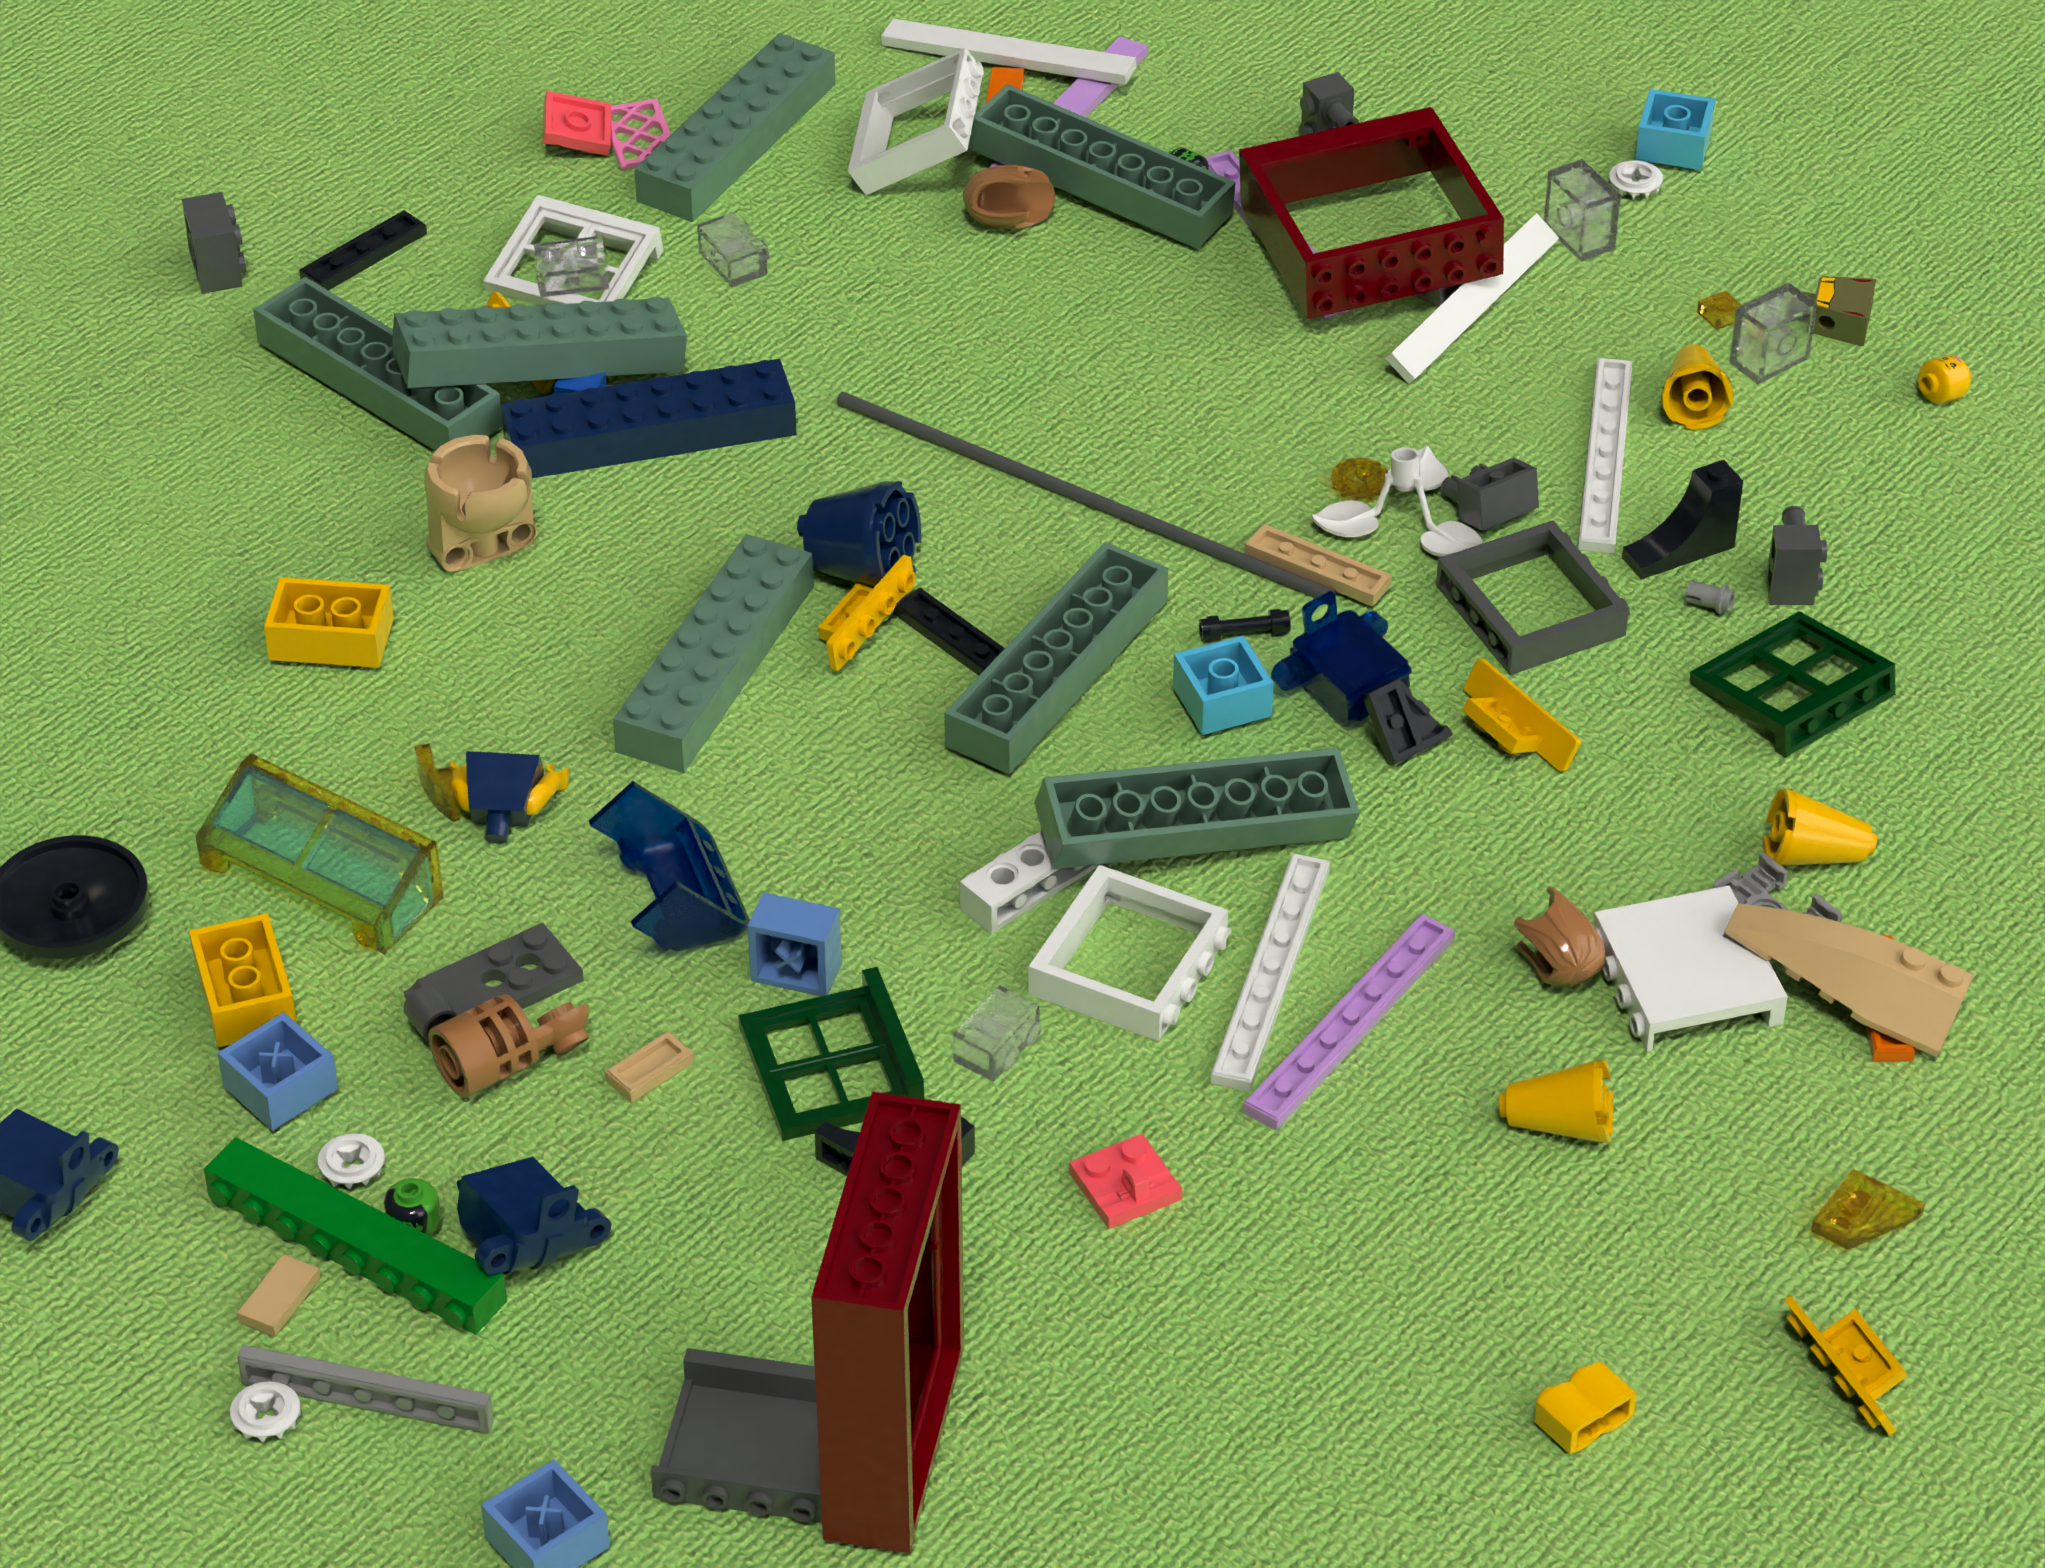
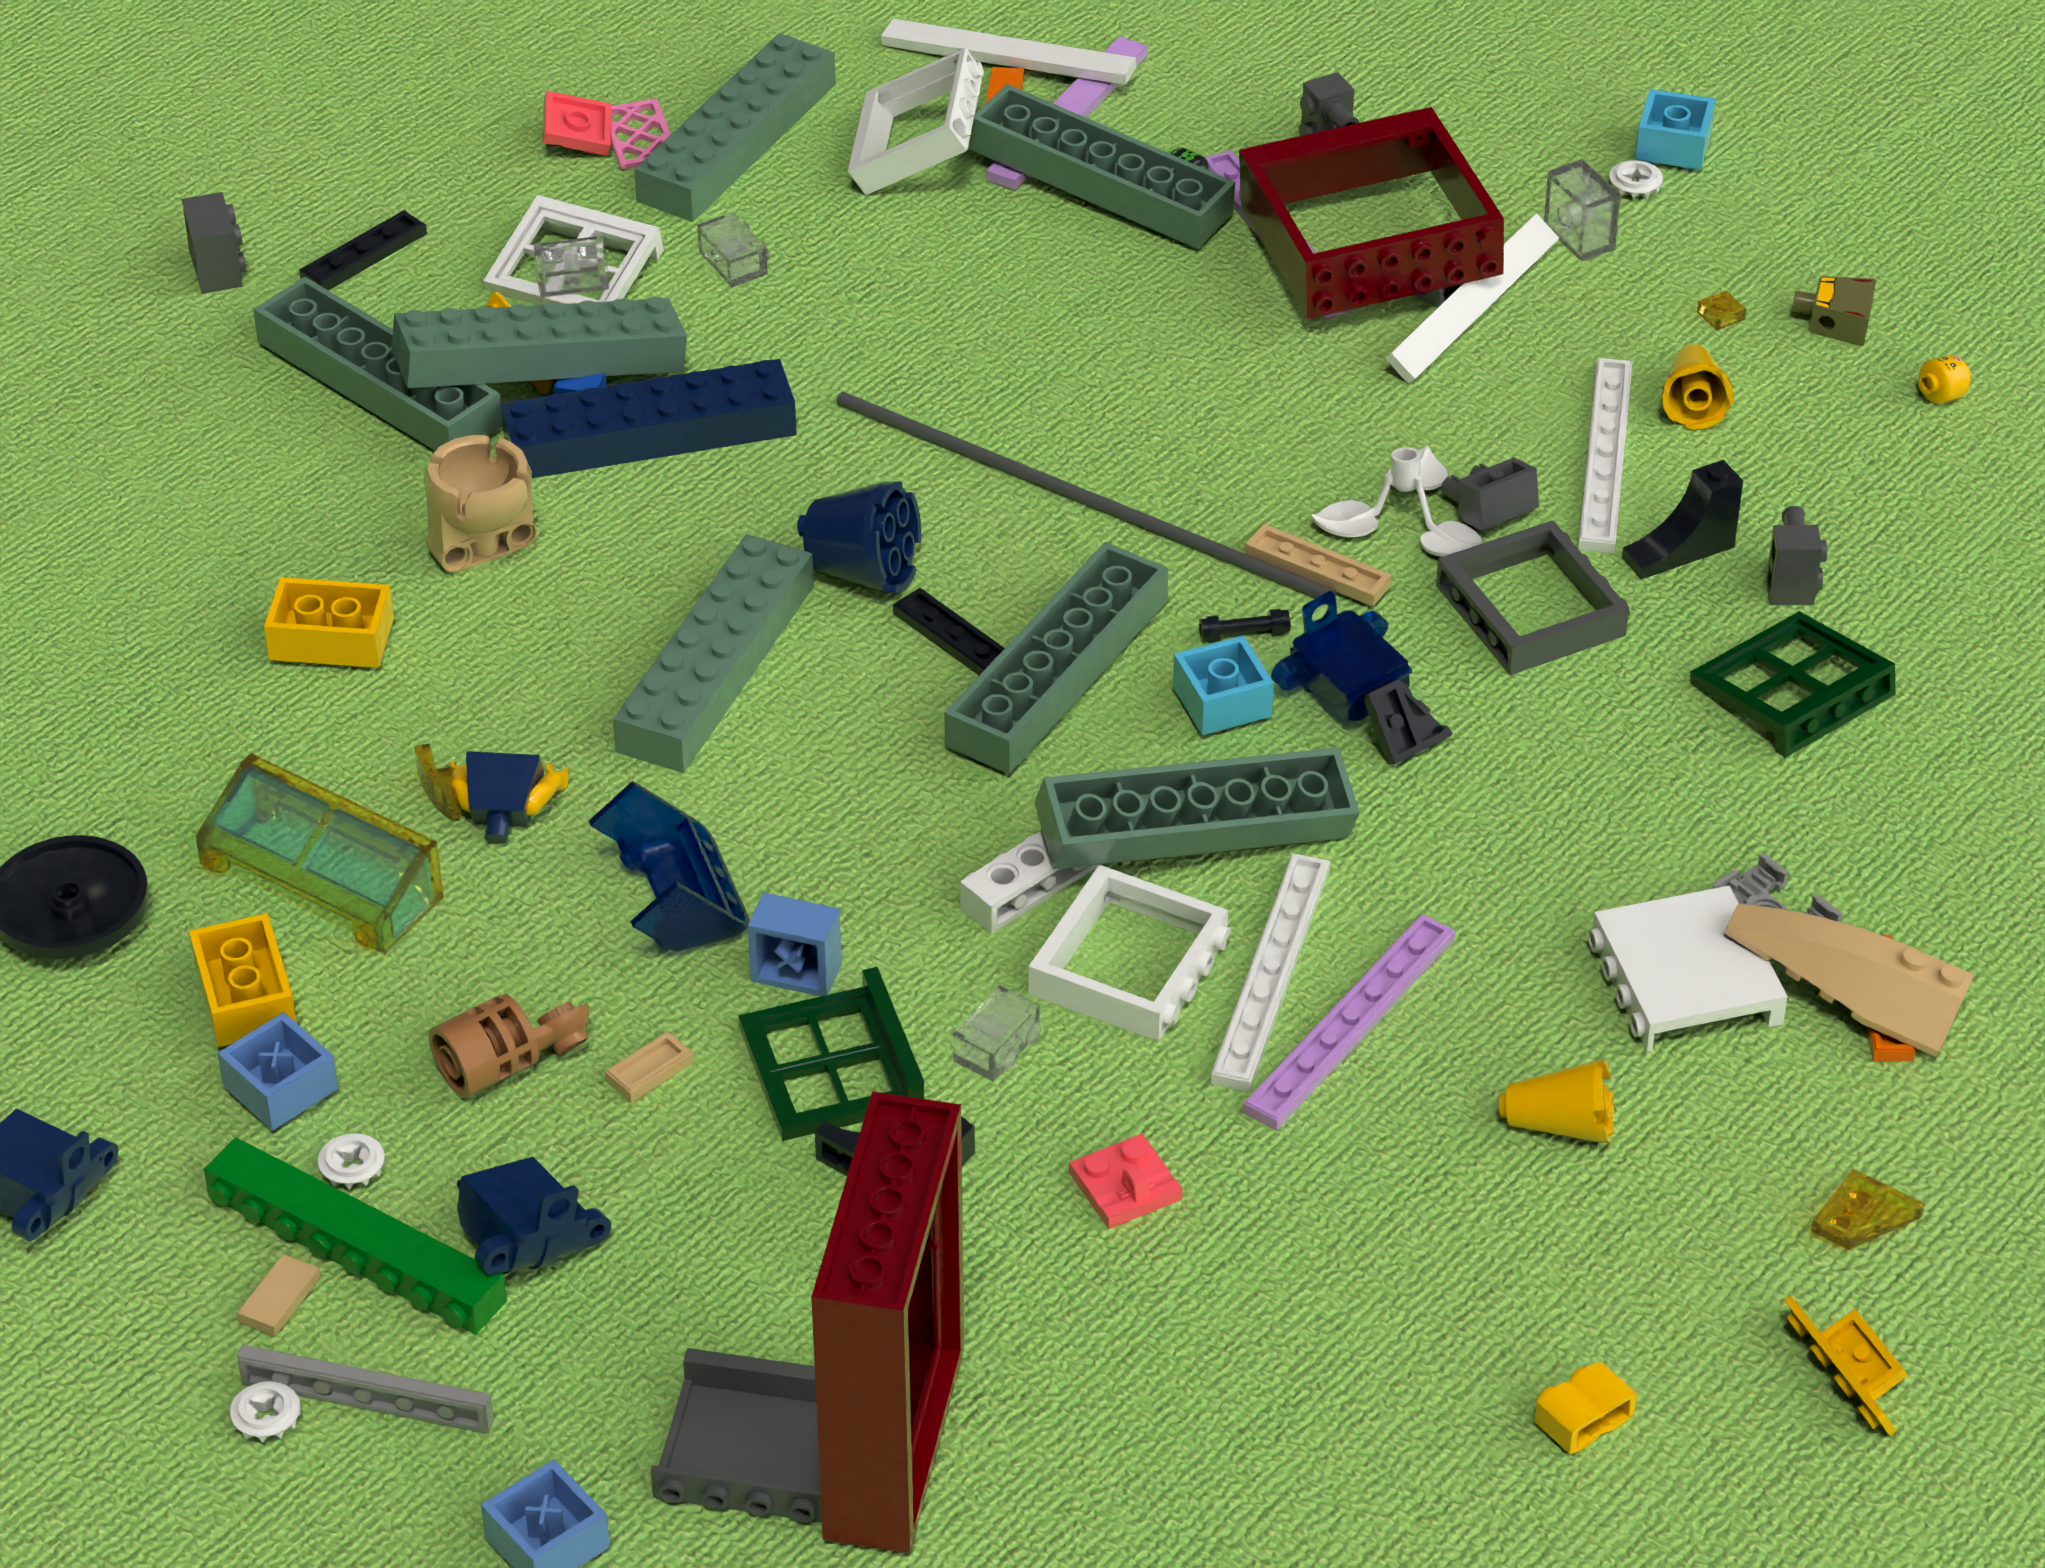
bright green head [384,1178,441,1236] -> none
dark grey hinge [403,922,584,1042] -> none
yellow bracket [817,555,916,671] -> none
medium nougat hair [963,165,1055,229] -> none
clear yellow gear [1331,458,1388,501] -> none
yellow bracket [1462,659,1581,772] -> none
medium nougat hair [1514,886,1605,987] -> none
light grey pin [1685,580,1735,614] -> none
clear brick [1729,282,1817,384] -> none
yellow cone [1763,788,1877,866] -> none

